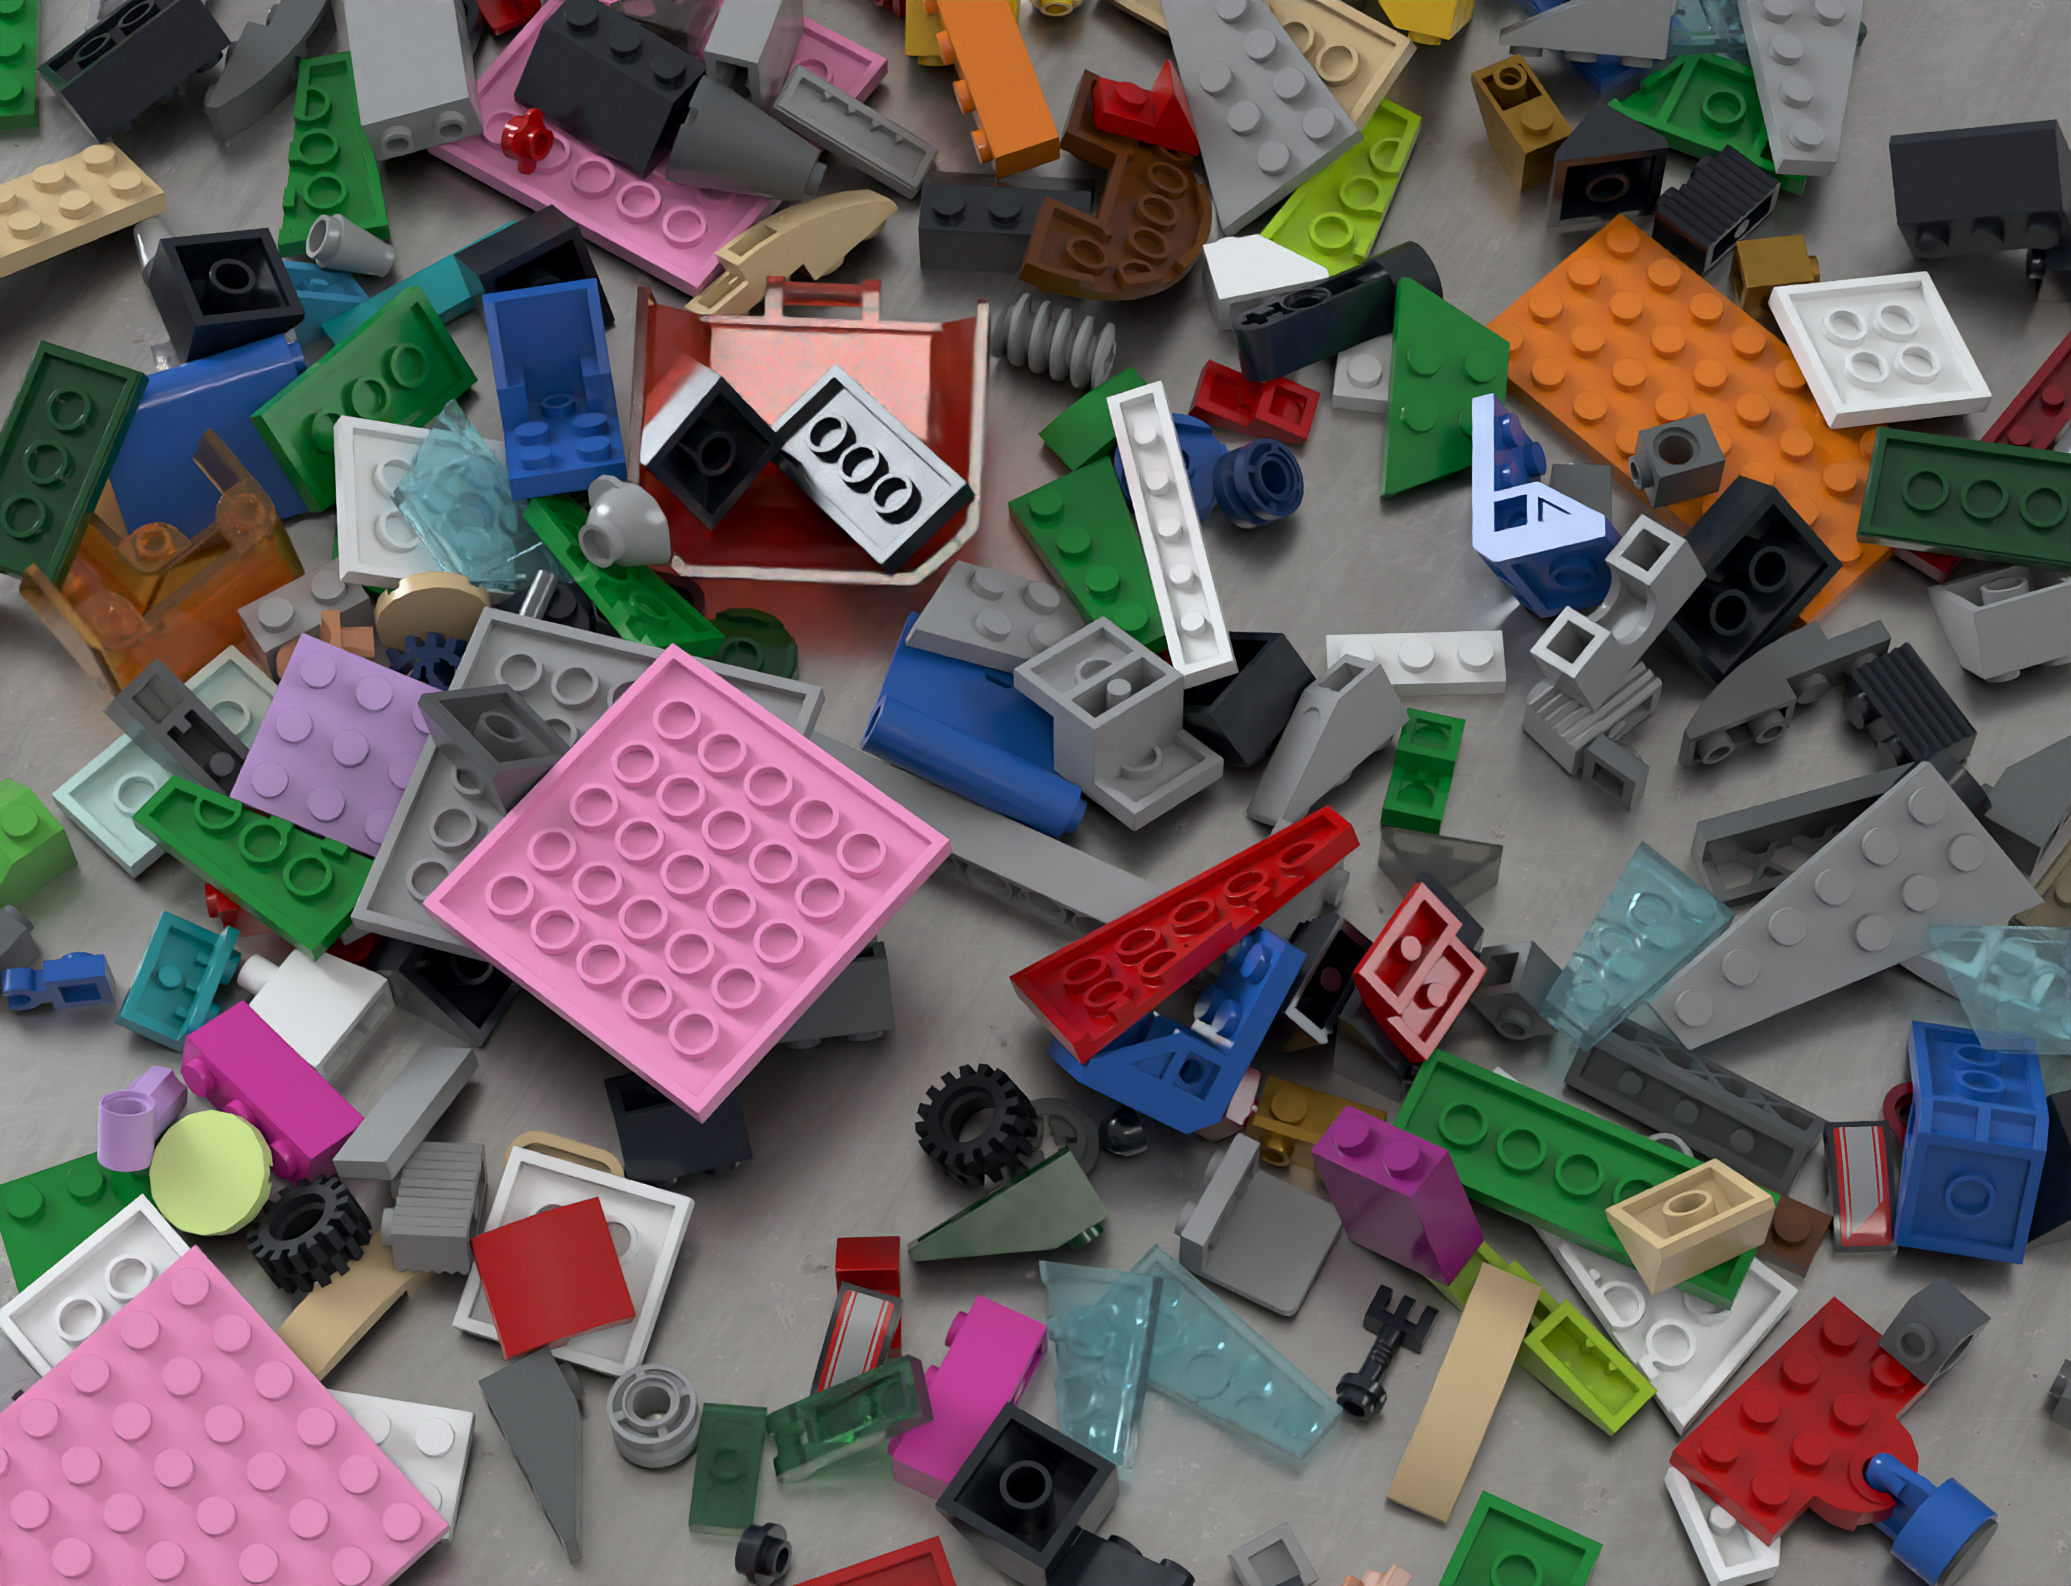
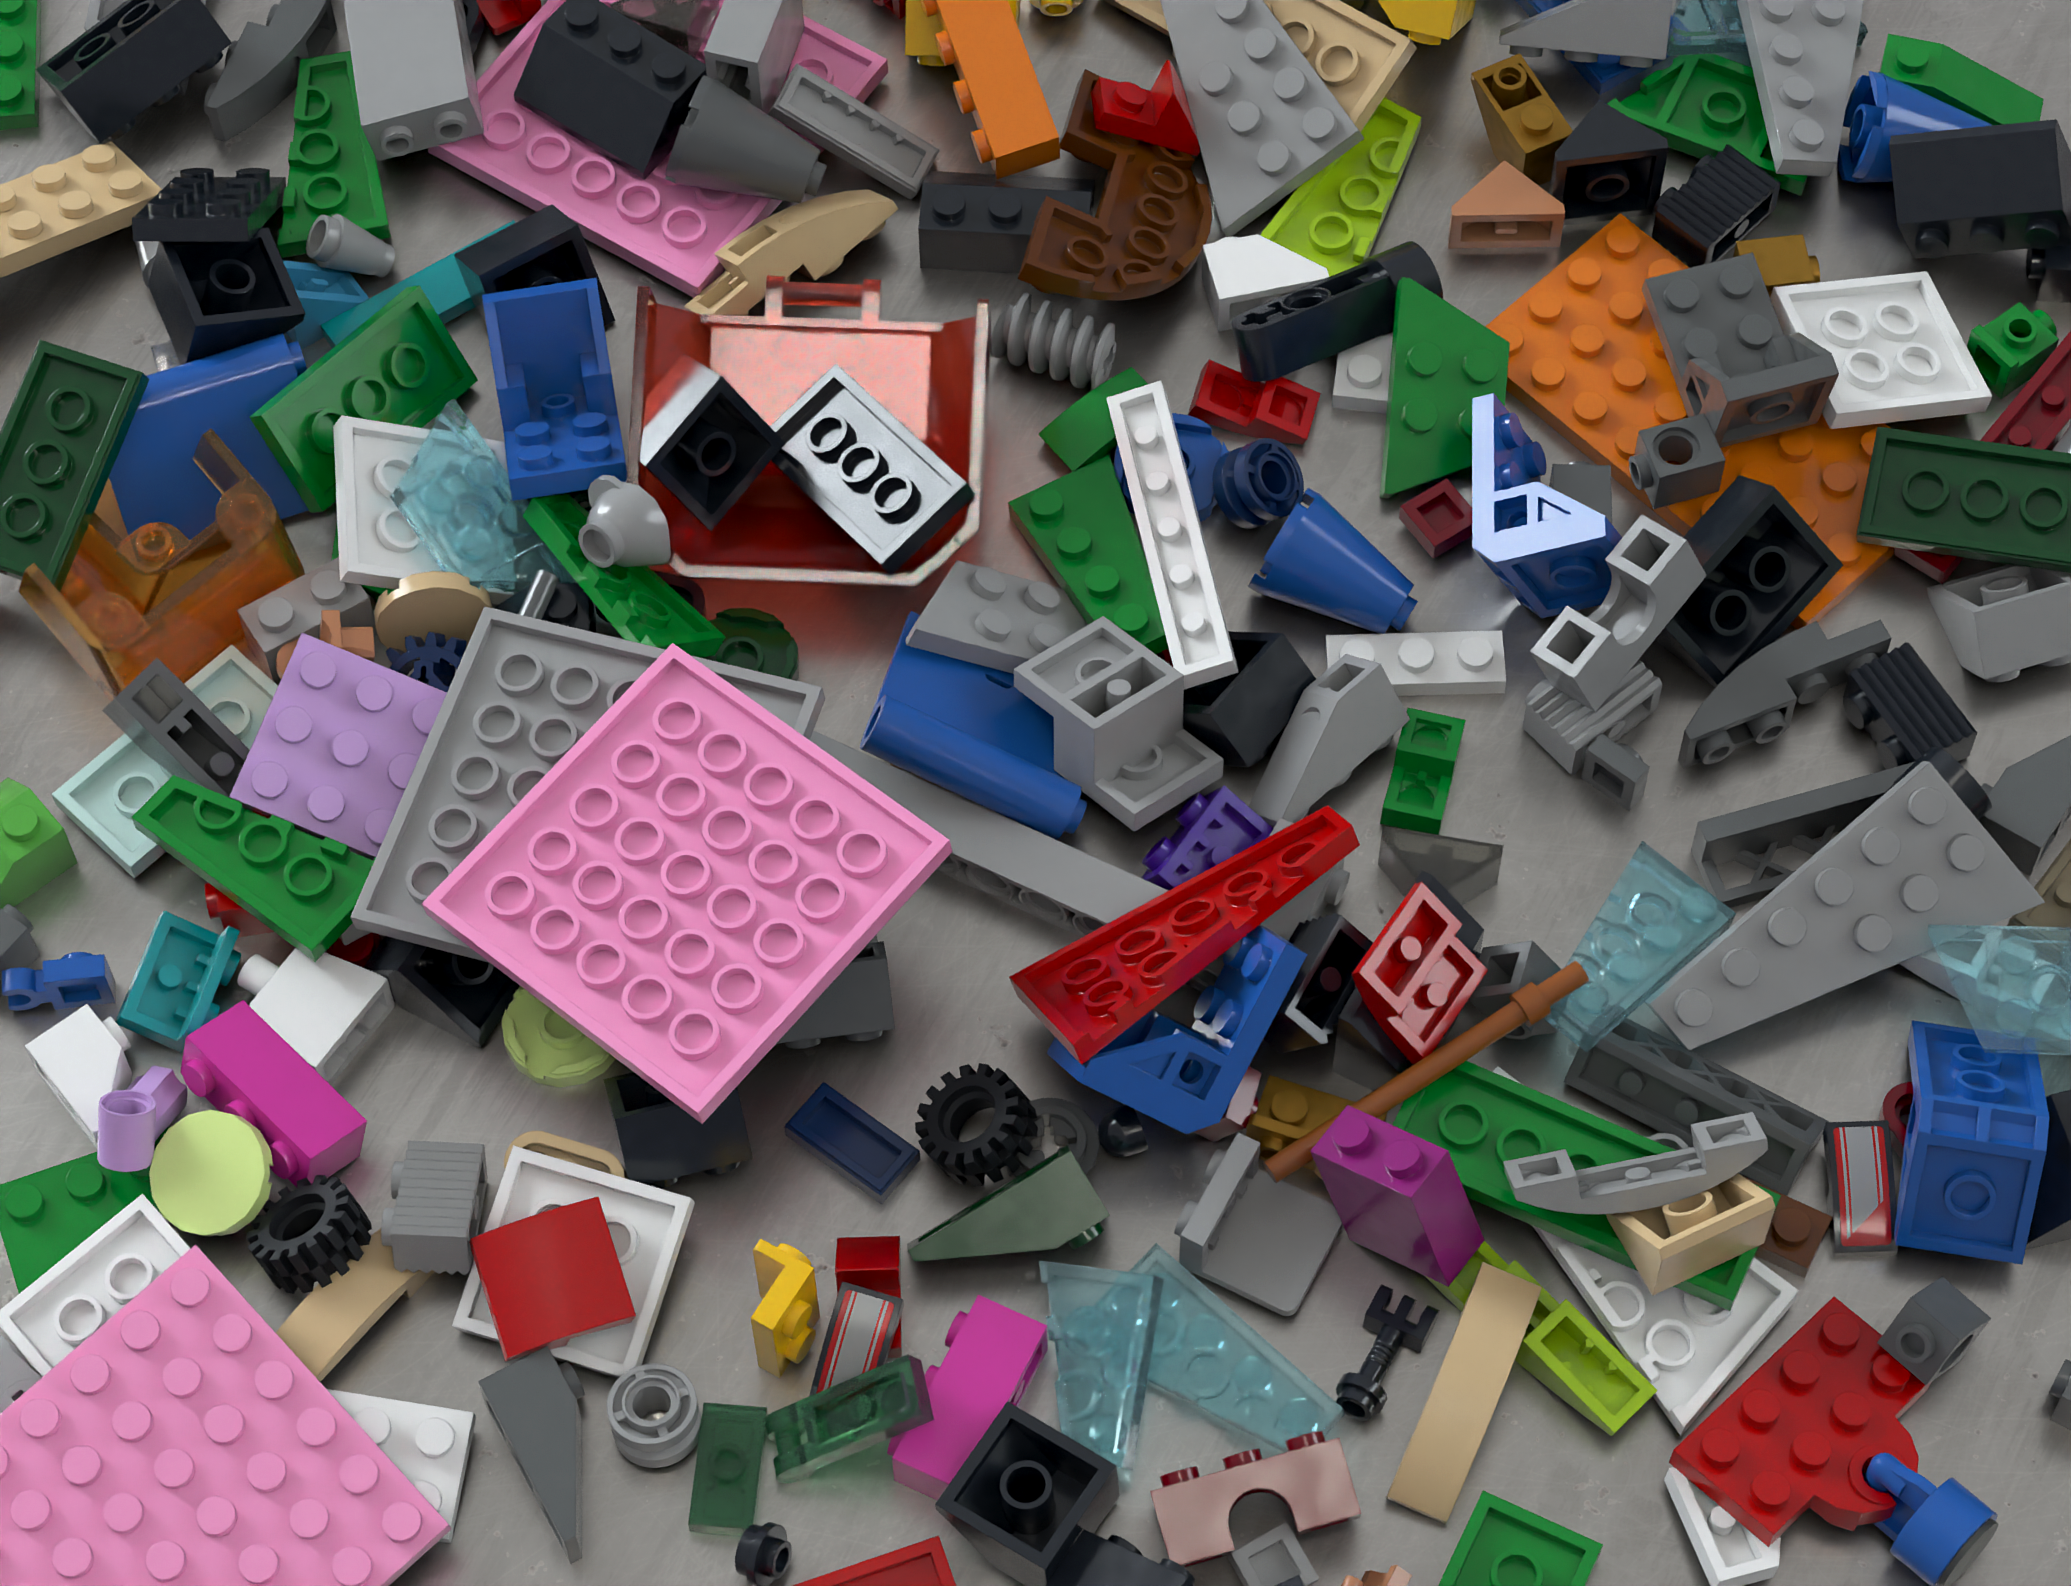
light grey tile [333,1047,479,1180] -> none
dark grey slope [417,684,571,817] -> none
red plate [501,108,554,175] -> none
none -> white slope [25,1004,132,1149]
none -> black plate [132,168,286,242]
none -> yellowish green tile [502,986,616,1088]
none -> yellow bracket [751,1239,820,1378]
none -> dark blue tile [784,1082,921,1205]
none -> dark purple bracket [1141,785,1273,891]
none -> arch [1150,1431,1362,1568]
none -> blue cone [1248,488,1418,634]
none -> dark orange bar [1263,961,1589,1183]
none -> dark red plate [1399,478,1472,559]
none -> nougat slope [1448,160,1565,249]
none -> light grey slope [1503,1112,1769,1214]
none -> dark grey bracket [1642,252,1839,448]
none -> blue cone [1837,71,1992,183]
none -> green slope [1879,34,2044,126]
none -> green brick [1967,302,2059,399]

